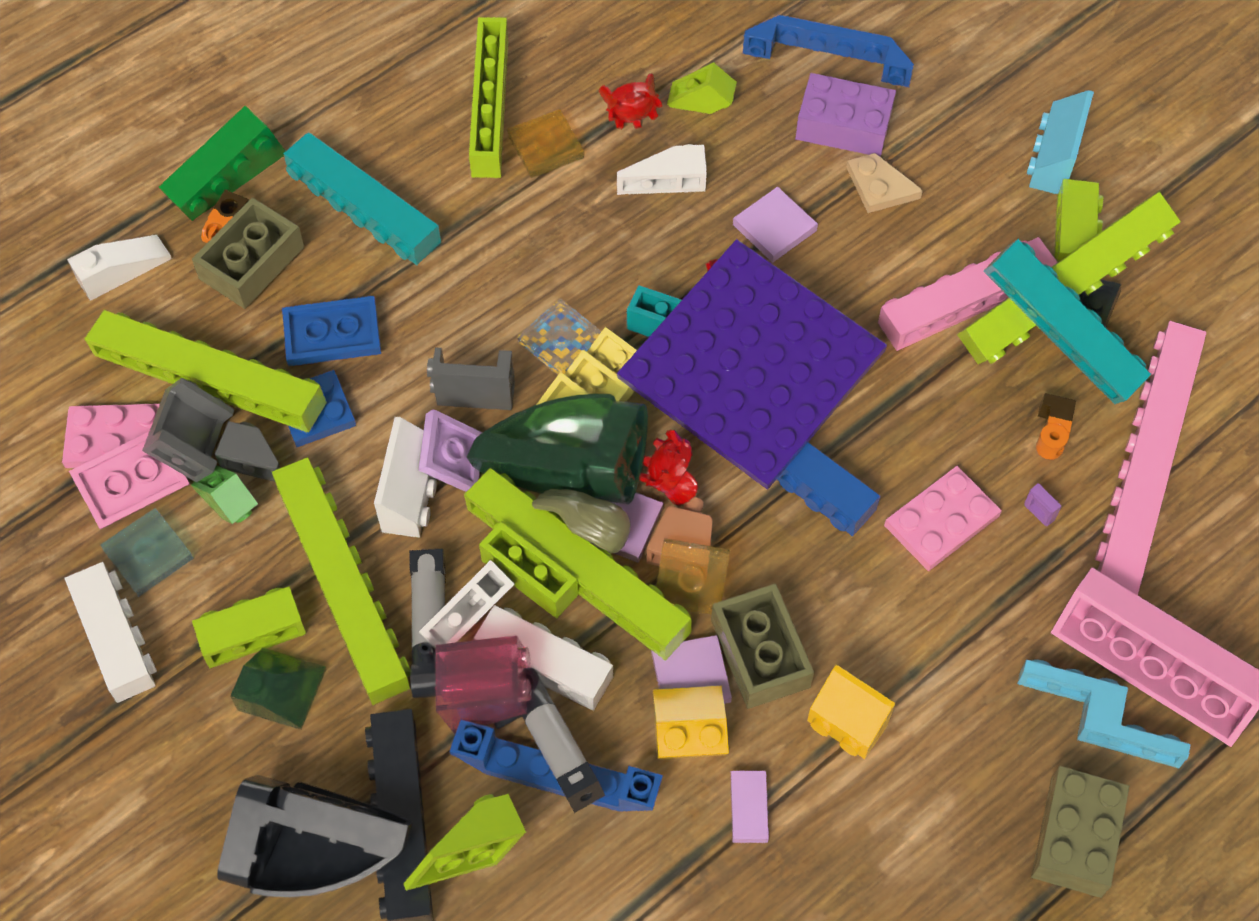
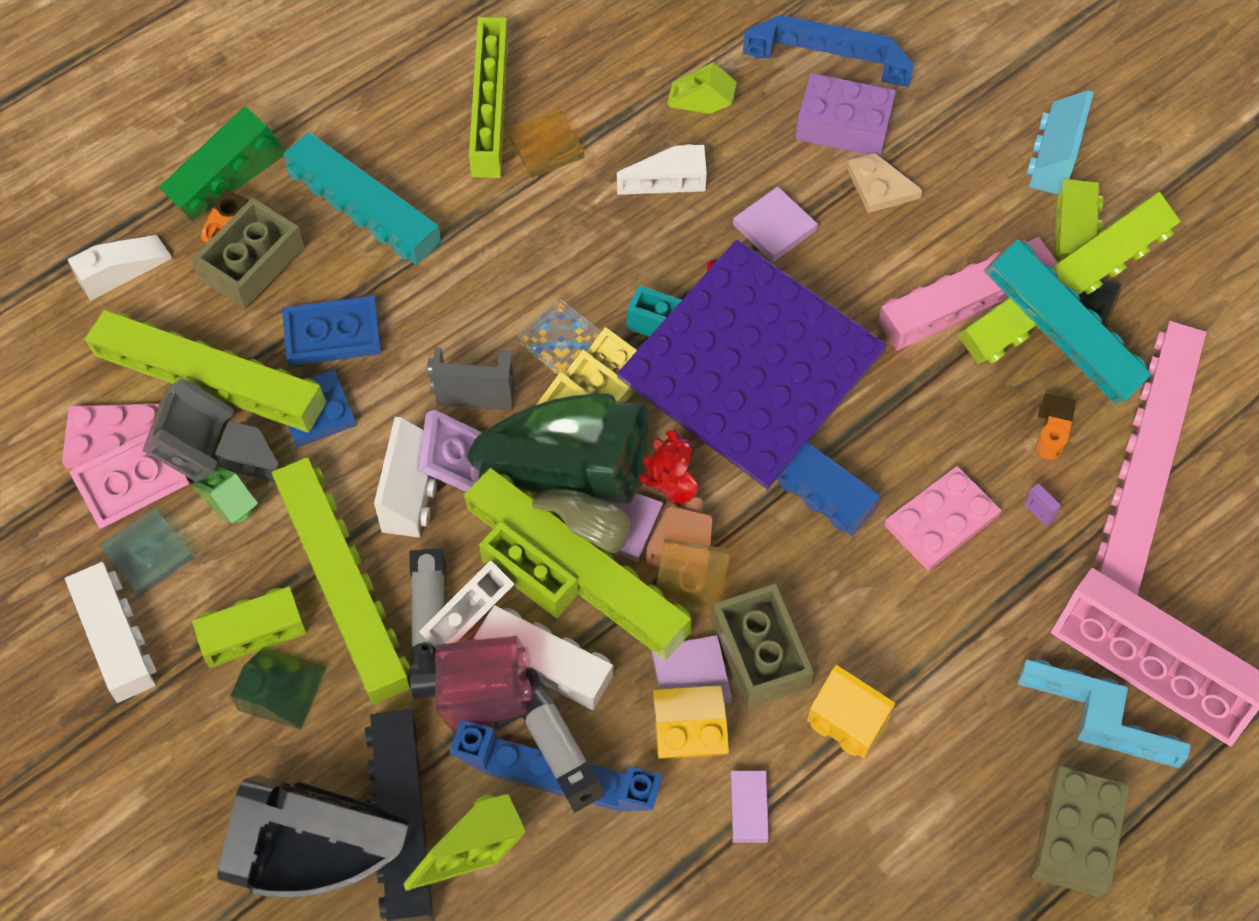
red hair [599,73,663,129] -> none

